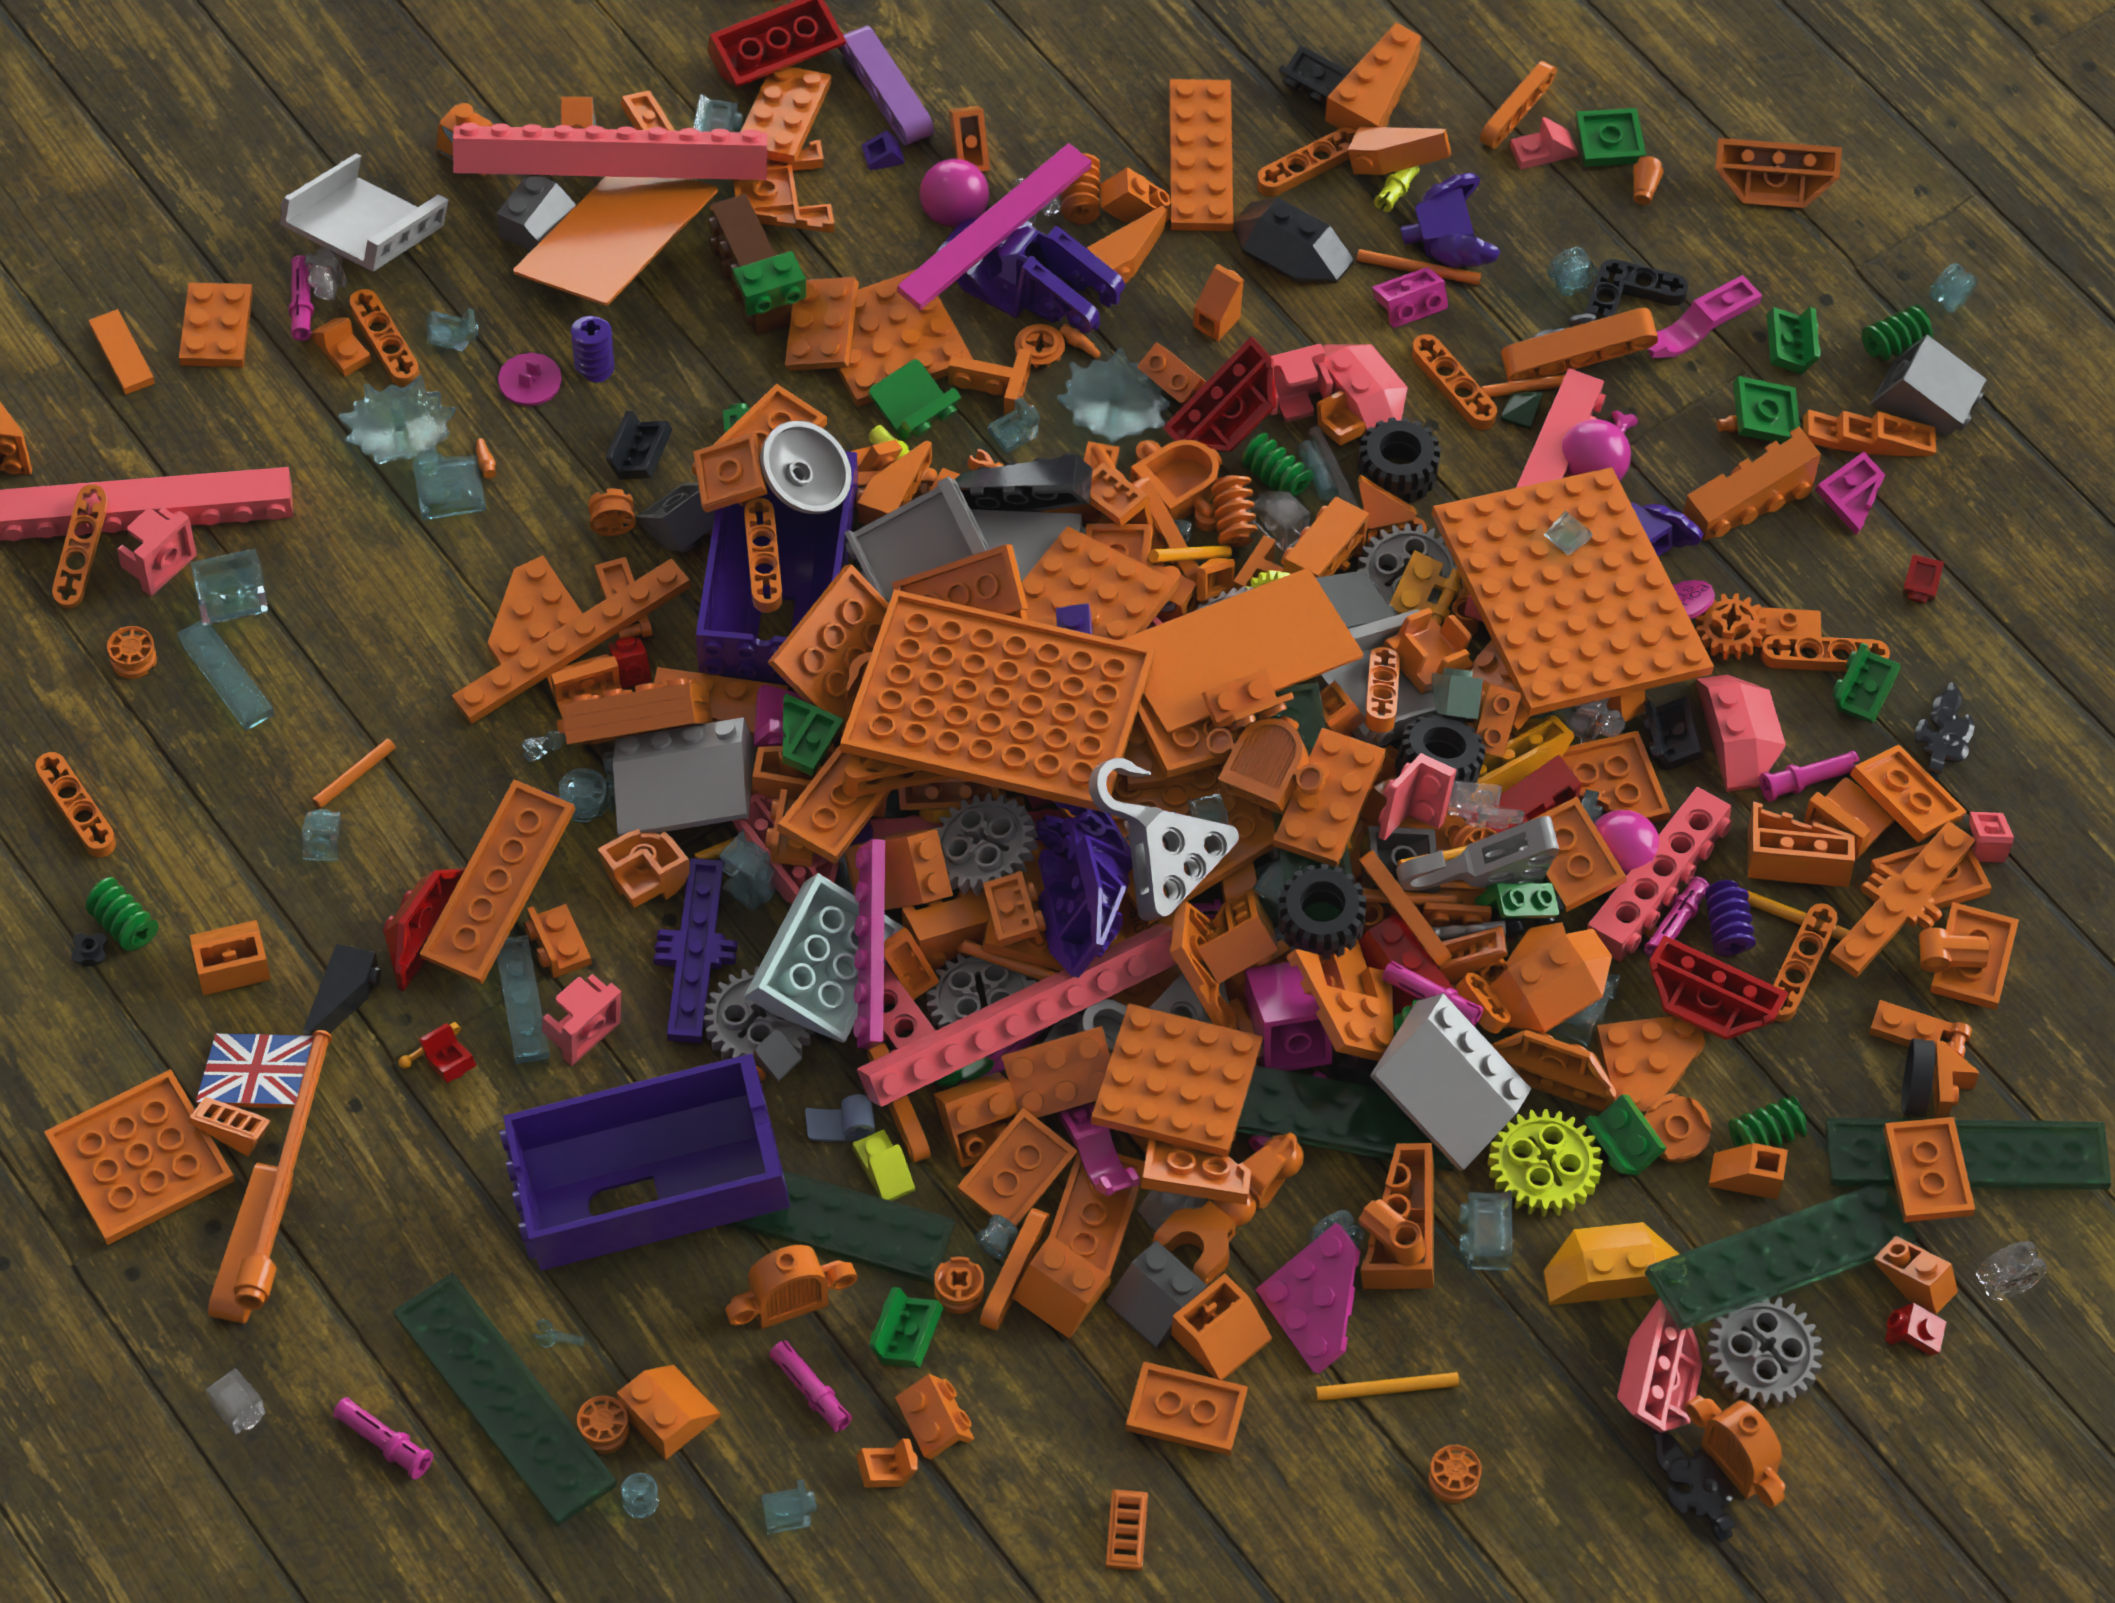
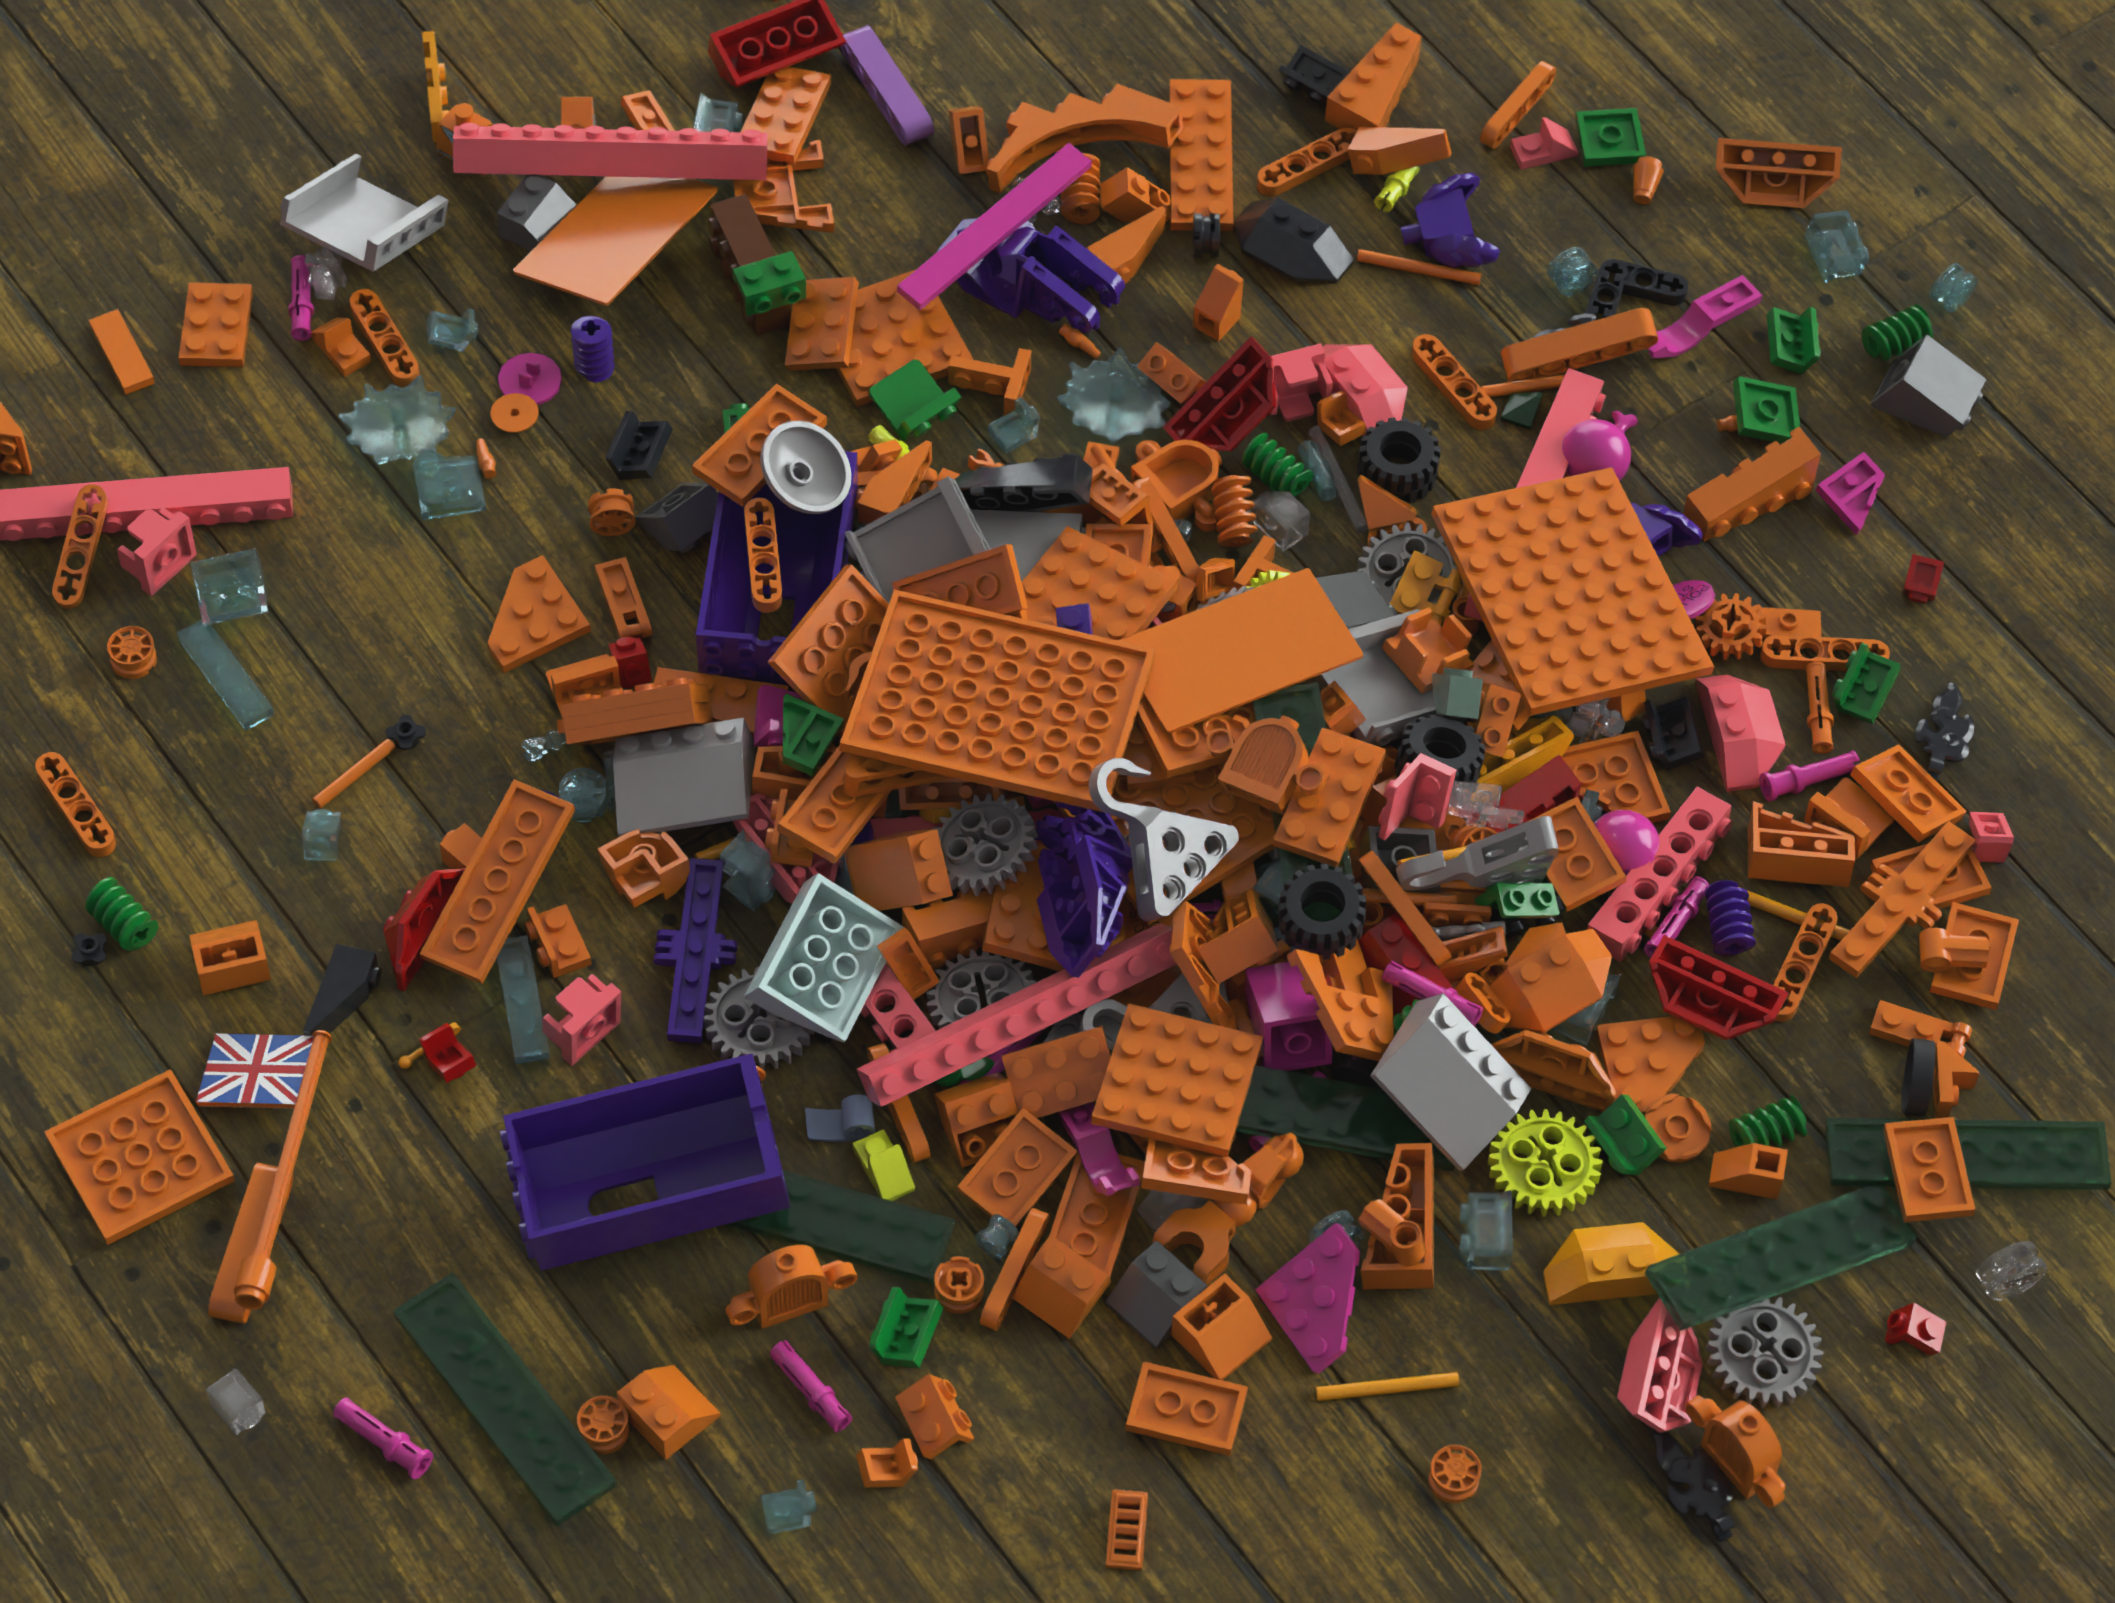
orange slope [188,1097,270,1157] -> none
orange plate [452,558,691,725] -> none
clear light blue hand [534,1319,586,1348] -> none
clear light blue wheel [621,1473,659,1518] -> none
orange plate [693,432,768,513] -> none
dark grey slope [753,1028,802,1082] -> none
dark pink plate [854,839,885,1049] -> none
dark purple slope [861,130,905,170] -> none
dark pink piece [920,159,989,226] -> none
orange piece [961,939,1057,981] -> none
orange bracket [983,871,1047,947] -> none
orange gear [1015,324,1065,368] -> none
light orange bar [1148,545,1232,563] -> none
clear light blue slope [1187,794,1229,825] -> none
orange bracket [1201,669,1294,733] -> none
orange wedge [1281,496,1369,578] -> none
orange beam [1364,647,1400,733] -> none
dark pink bracket [1372,267,1448,328] -> none
clear light blue slope [1544,510,1593,556] -> none
orange slope [1803,409,1936,456] -> none
orange slope [1874,1236,1958,1315] -> none
none -> black plate [386,715,426,750]
none -> light orange wing [422,31,449,143]
none -> orange brick [439,823,482,869]
none -> orange piece [490,393,539,433]
none -> orange arch [986,84,1183,193]
none -> black wheel [1193,213,1220,257]
none -> clear light blue window [1805,210,1869,284]
none -> orange pin [1805,662,1834,754]

